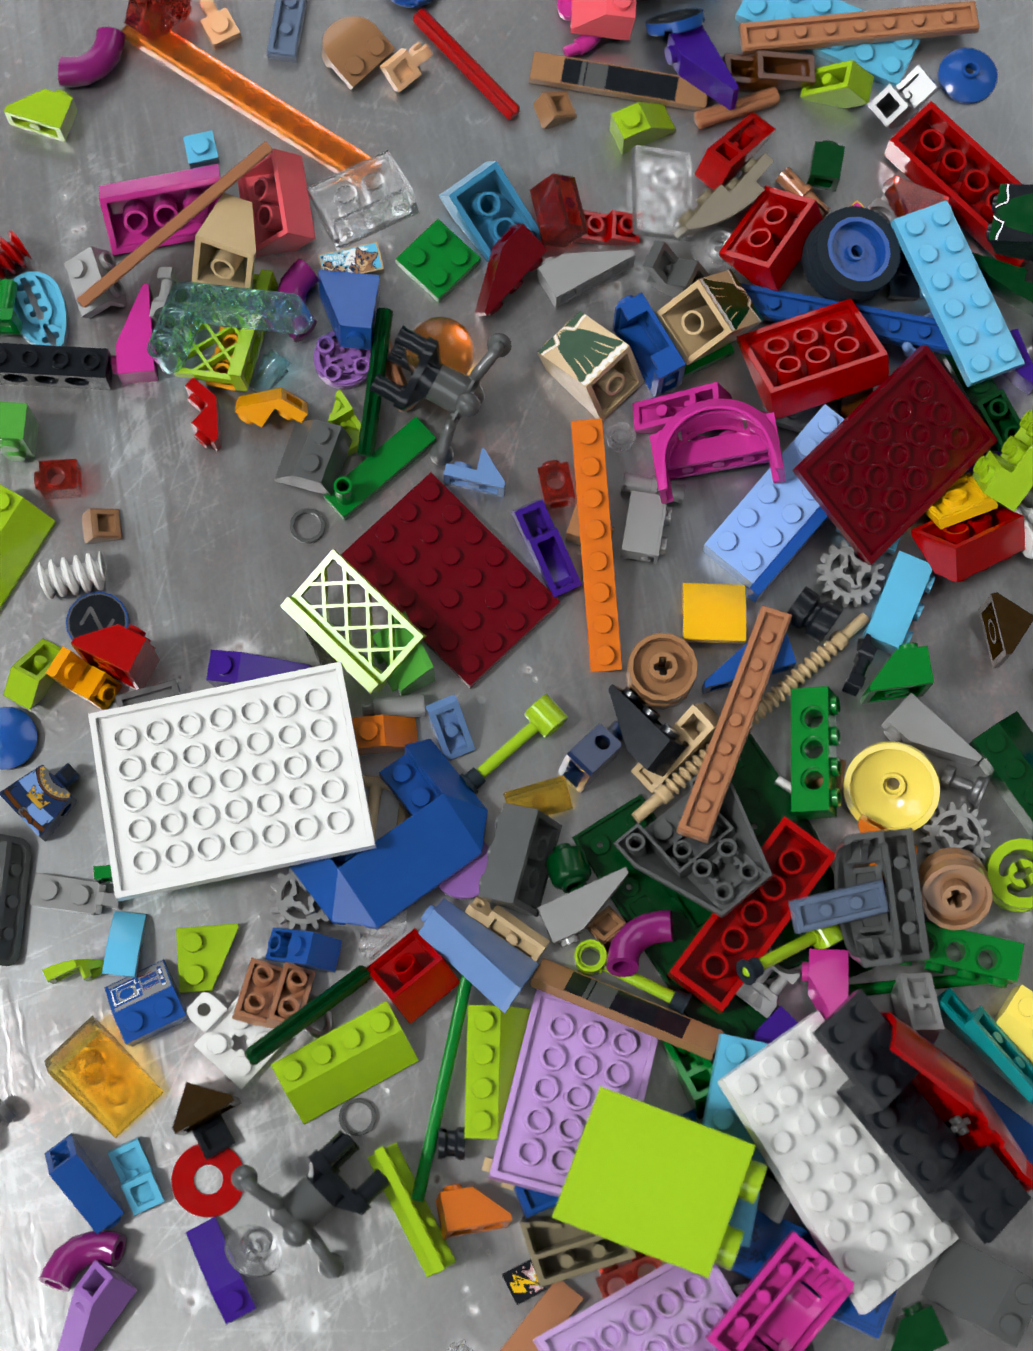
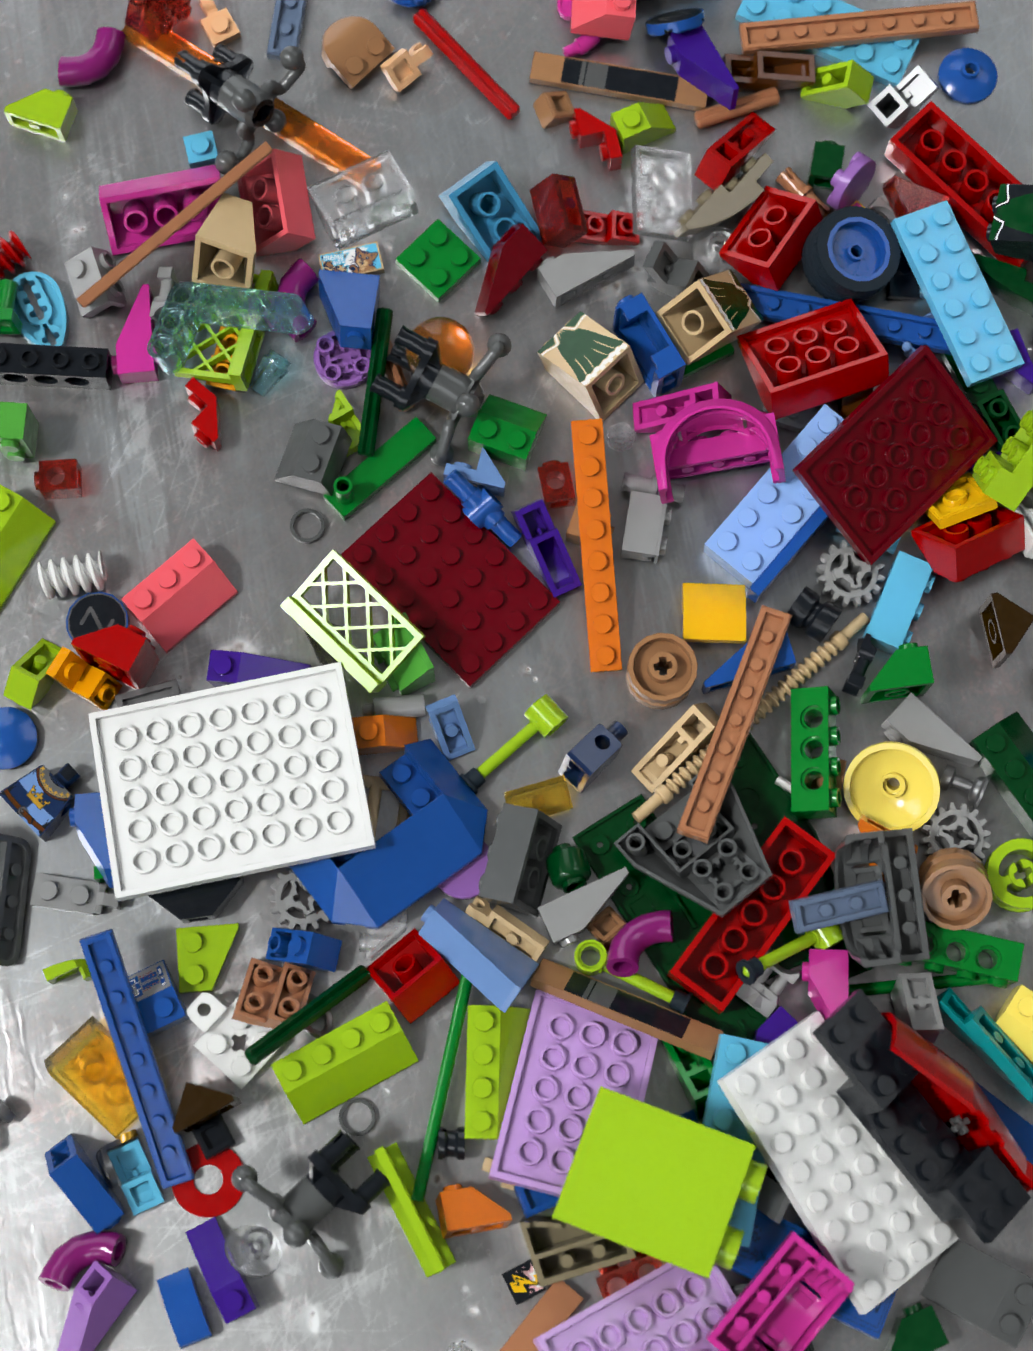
medium nougat slope [82,508,122,544] -> none
medium azure slope [102,911,147,978] -> none
light orange slope [235,387,308,428] -> none
black slope [608,684,686,777] -> none
none -> blue slope [69,792,114,888]
none -> blue tile [79,929,195,1189]
none -> flat silver piece [96,1129,138,1189]
none -> coral slope [121,538,238,653]
none -> black slope [148,876,244,924]
none -> blue slope [157,1268,212,1349]
none -> wheel [174,44,306,174]
none -> blue pin [443,469,522,547]
none -> green slope [468,394,547,471]
none -> red slope [569,108,622,171]
none -> medium lavender tile [826,151,876,210]

